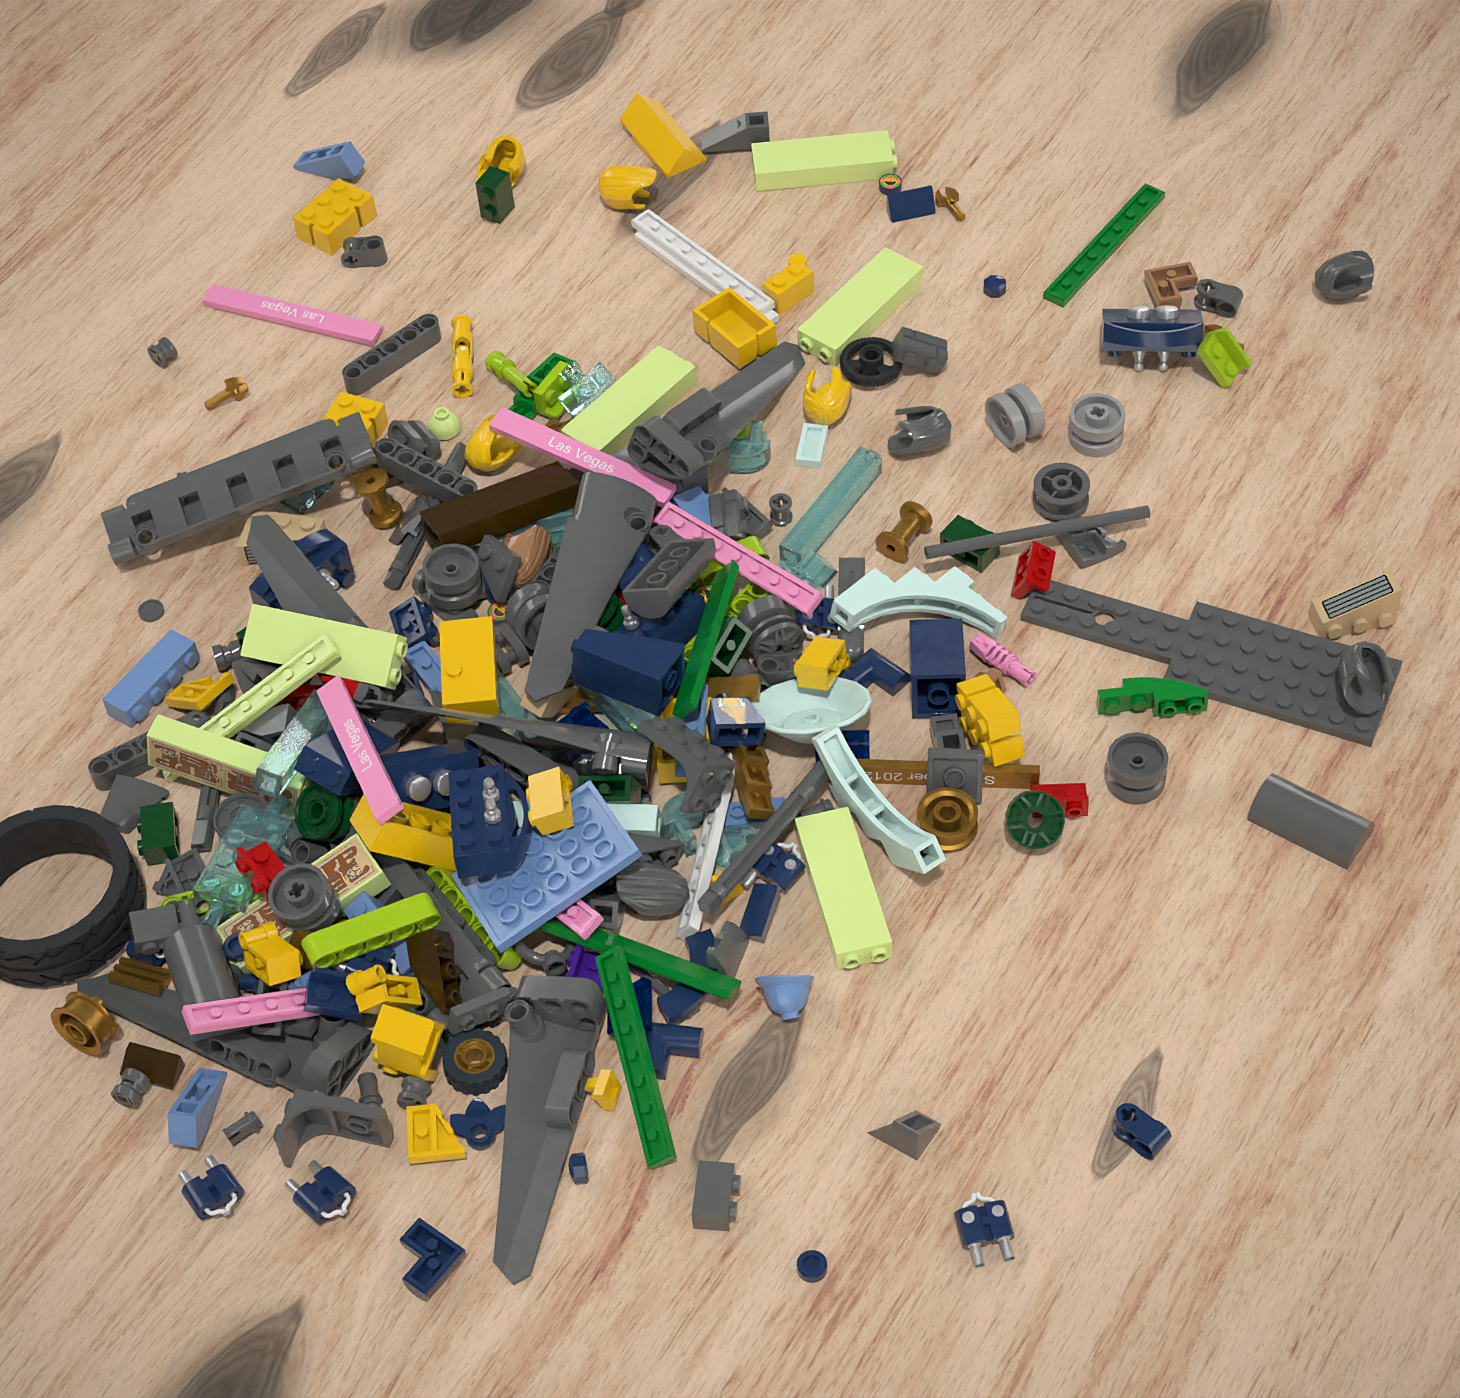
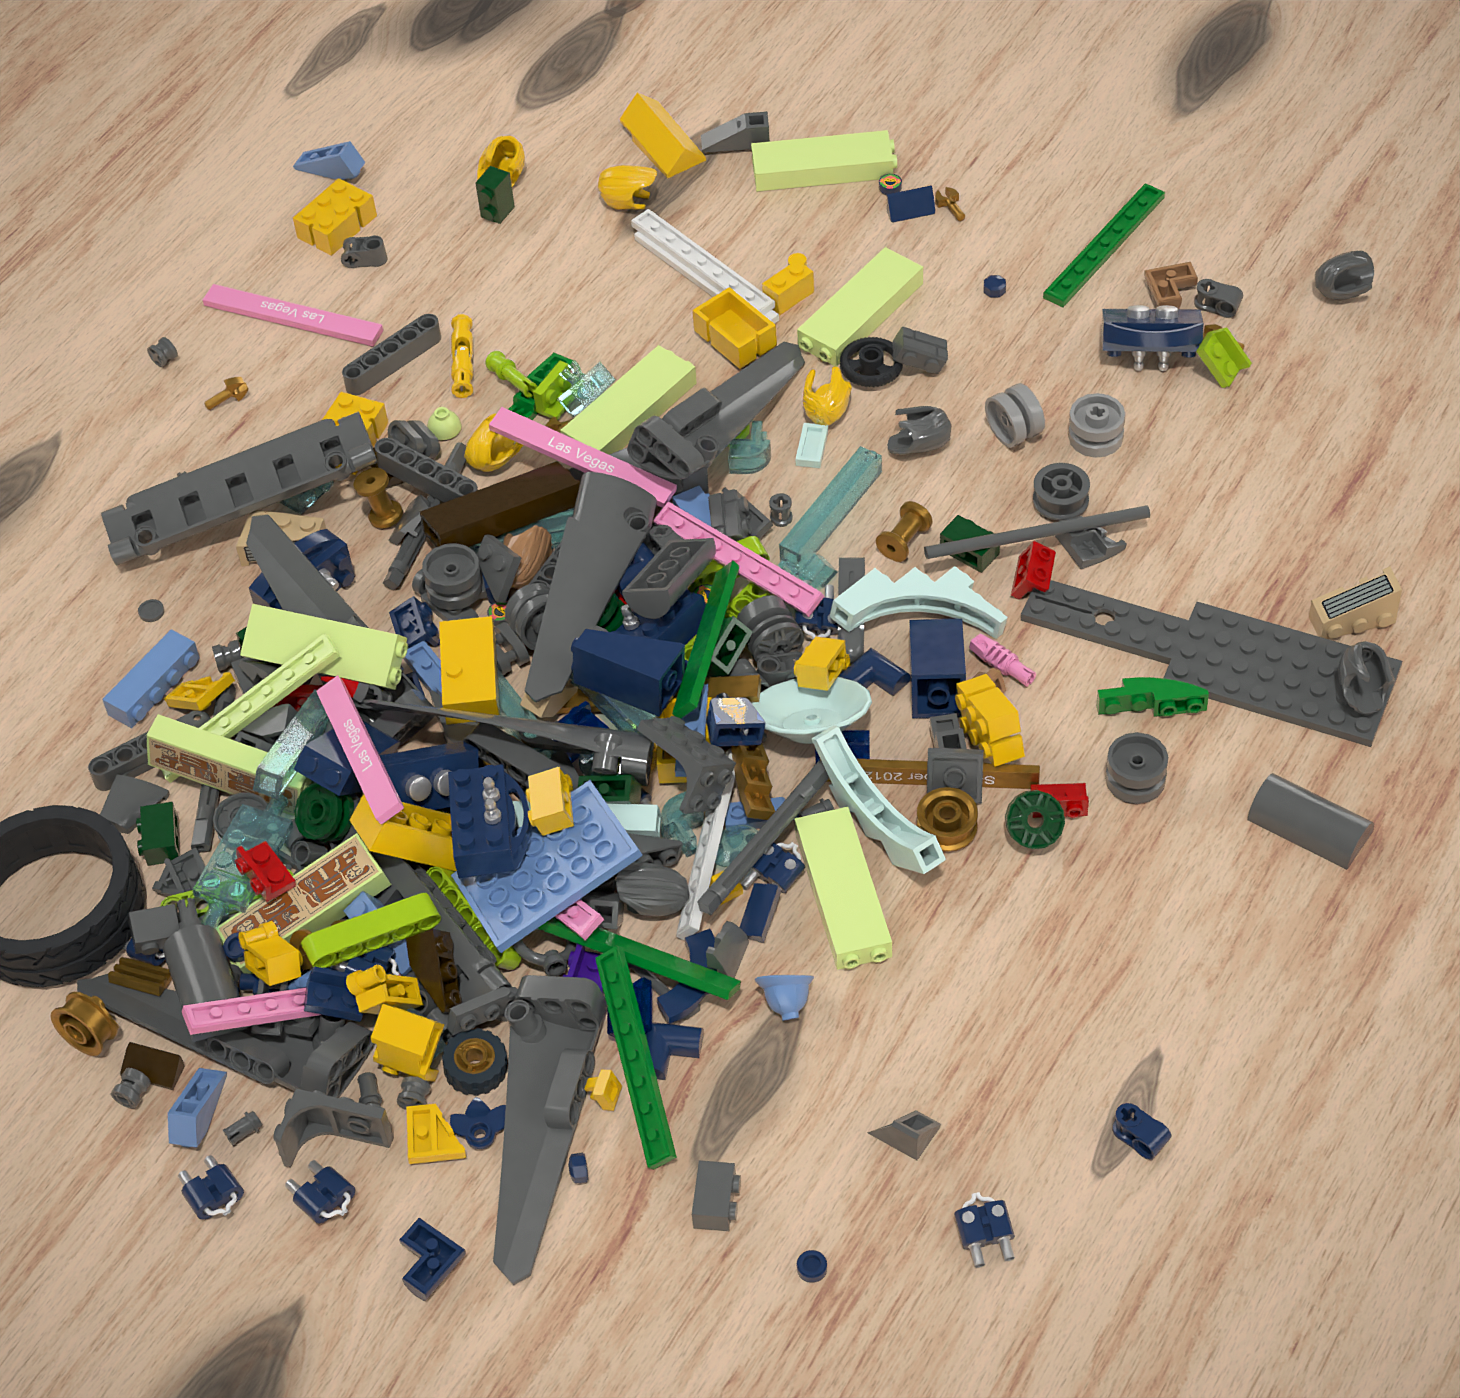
dark grey wheel [268,863,341,933] -> none

